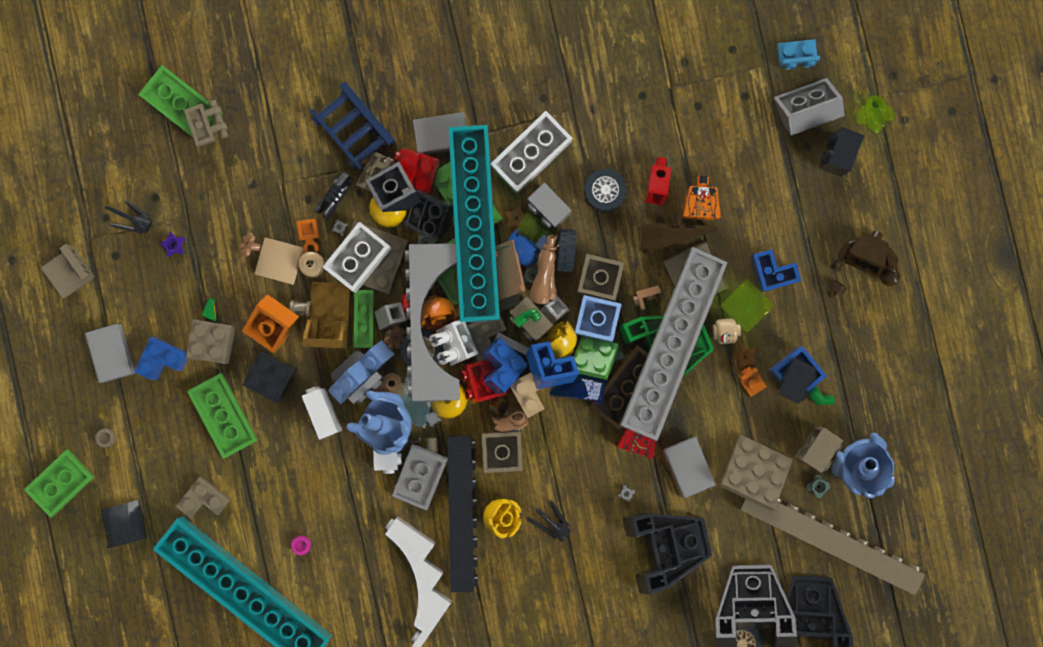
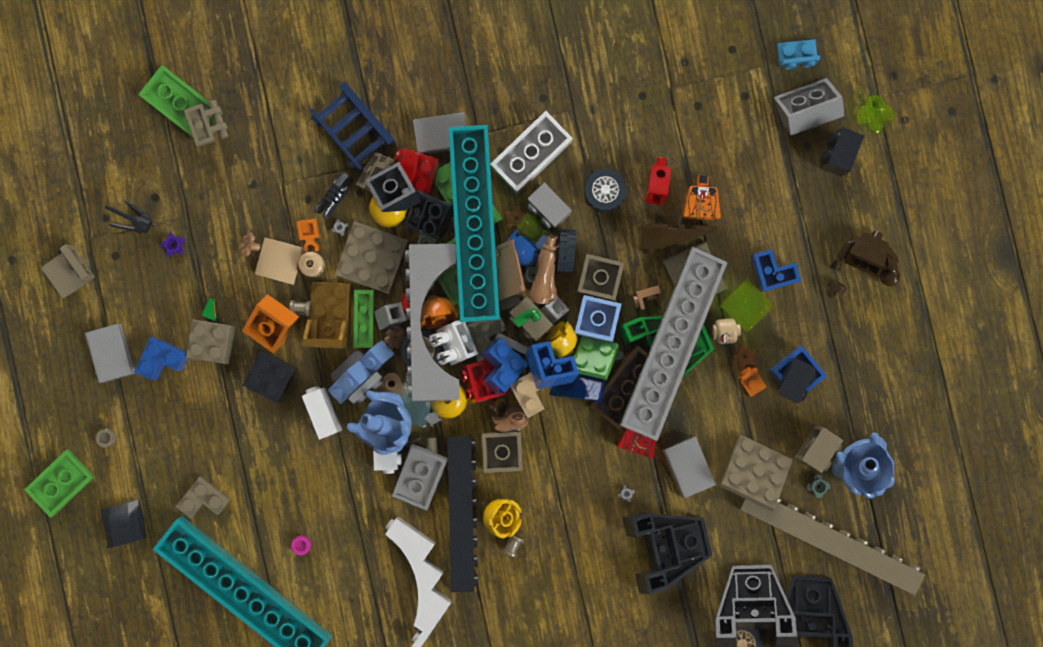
bright green plate [187,373,258,459] -> none
white brick [323,222,392,293] -> none
black plant [527,501,571,542] -> none
green arm [808,386,835,405] -> none
none -> dark tan bush [500,534,524,557]

